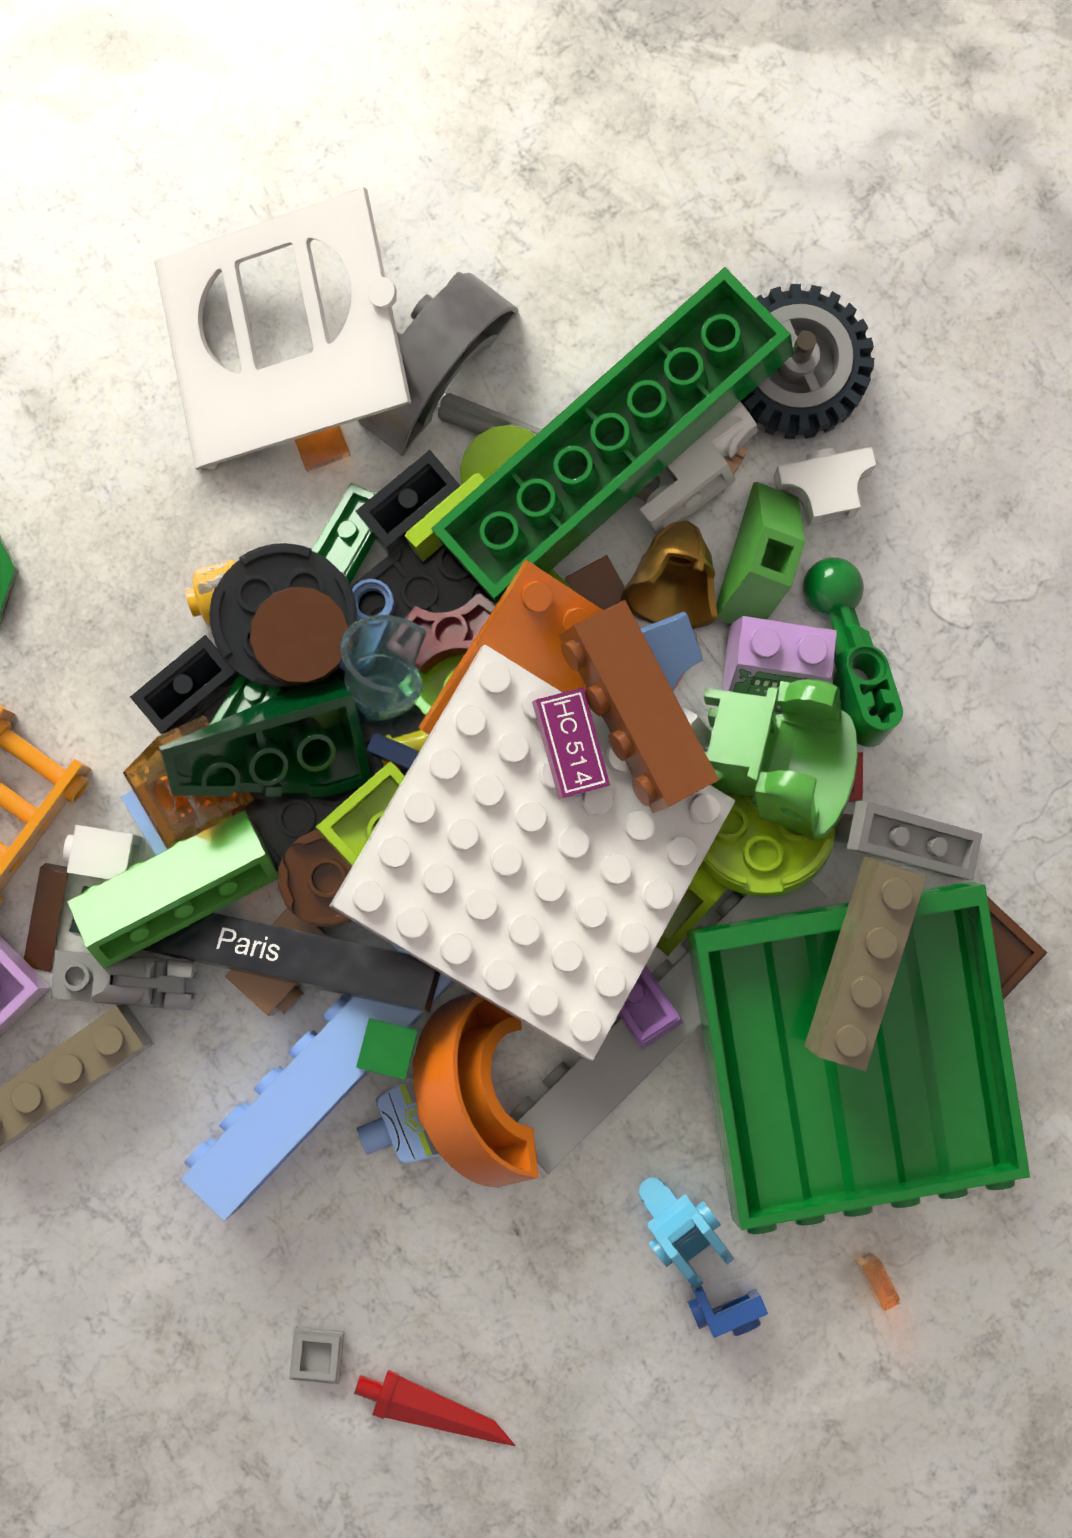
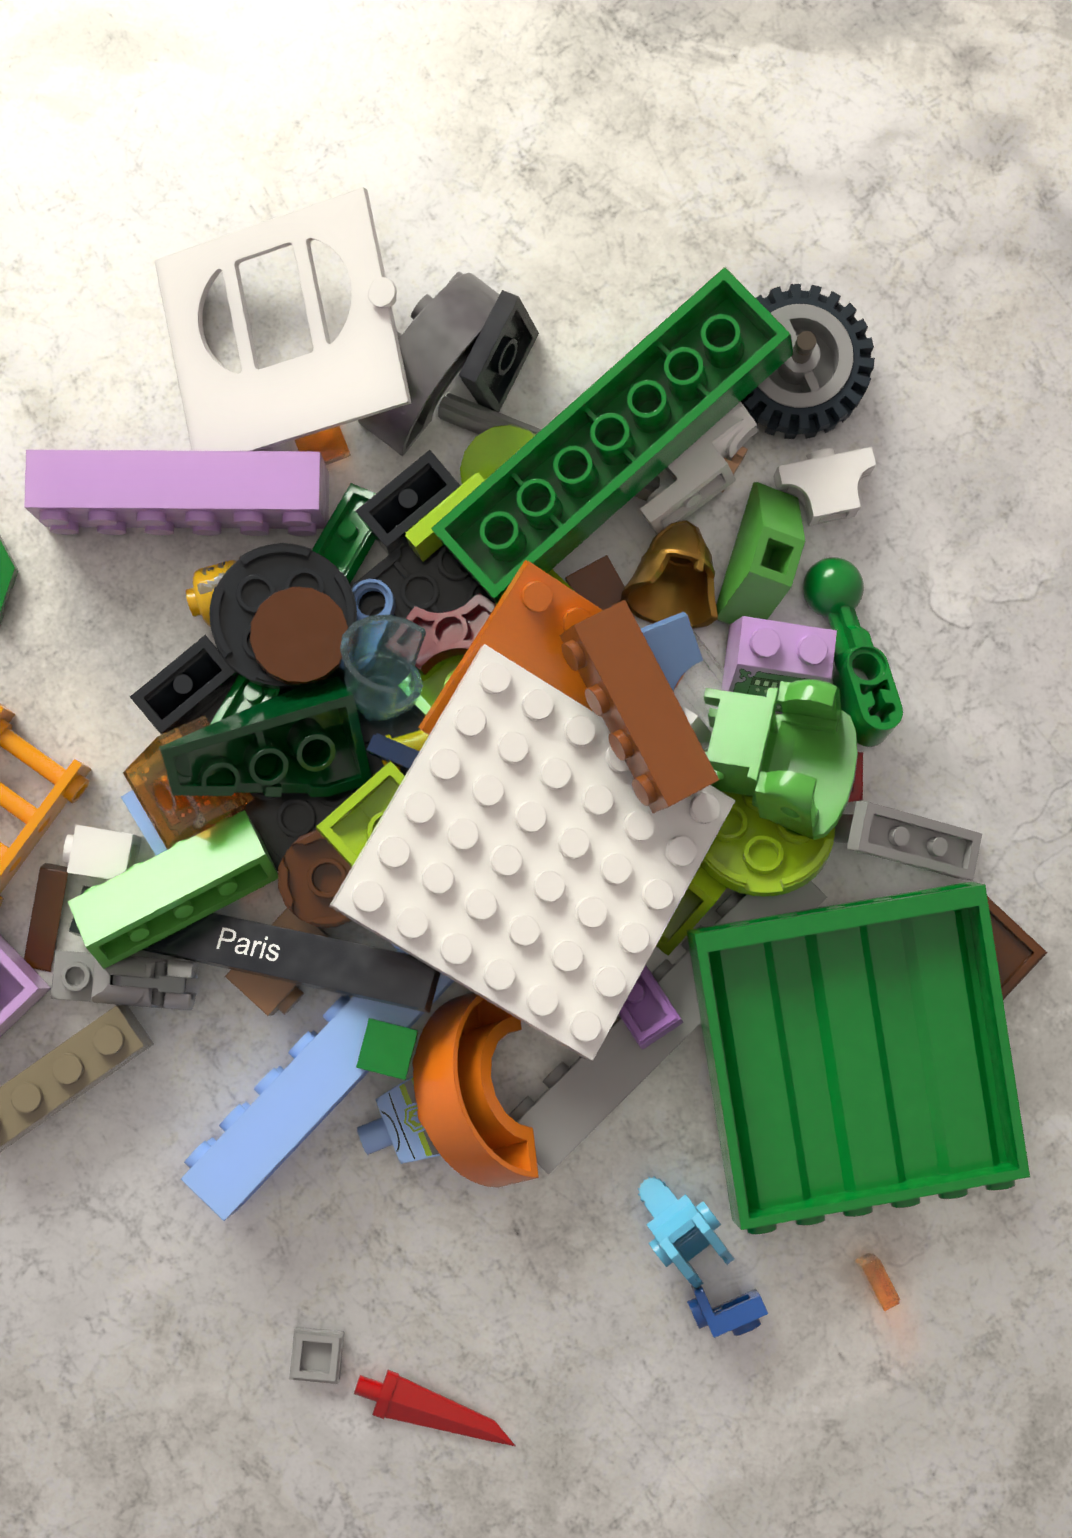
magenta tile [532,687,610,799] -> none
dark tan brick [805,856,927,1071] -> none
none -> lavender brick [24,450,329,536]
none -> black tile [459,290,539,412]

